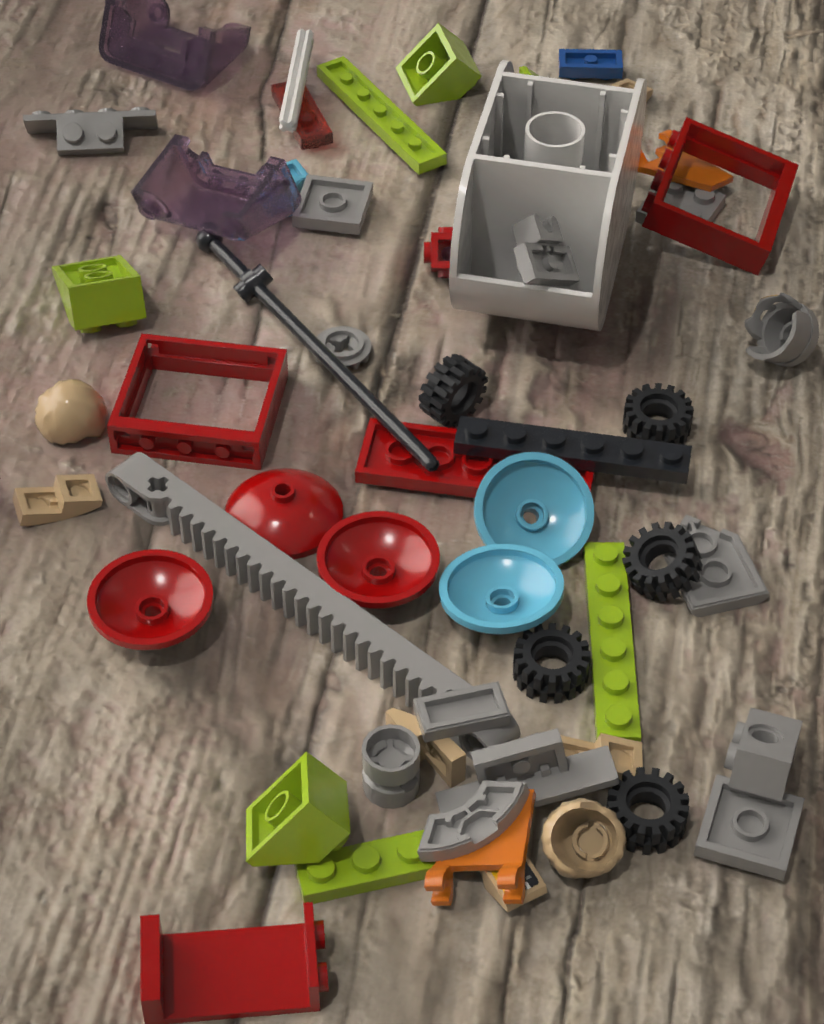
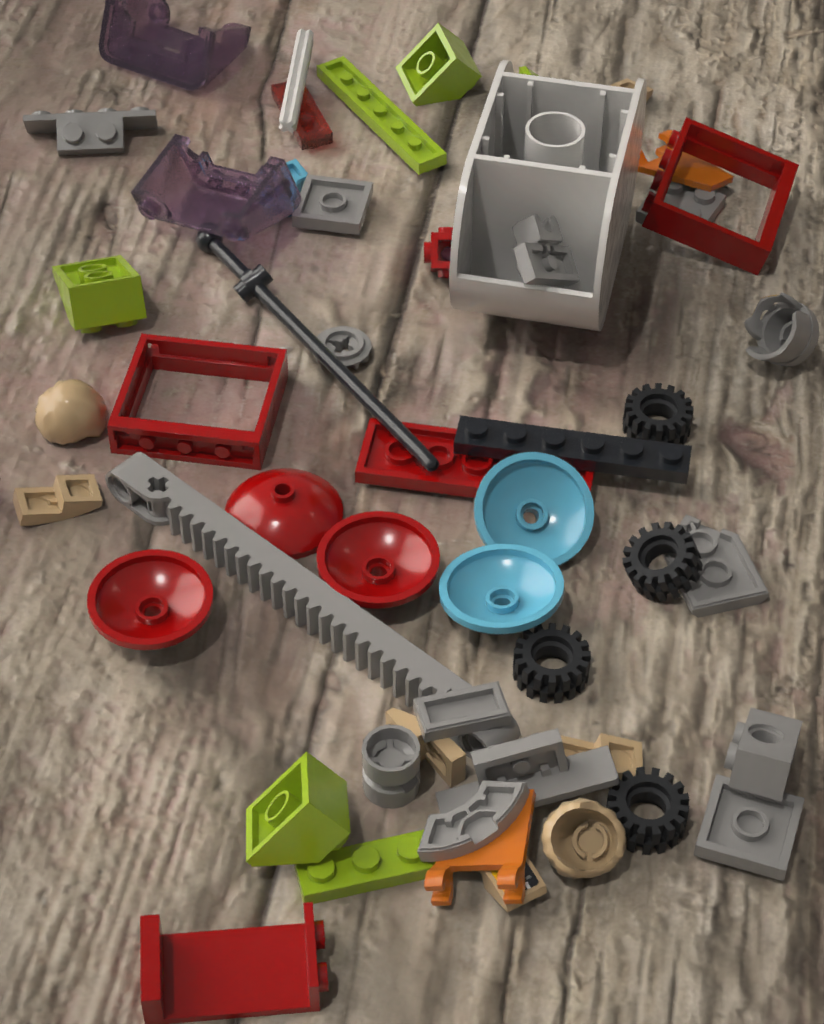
black tyre [418,354,488,428] -> none
blue plate [558,49,623,80] -> none
lime plate [583,542,641,742] -> none

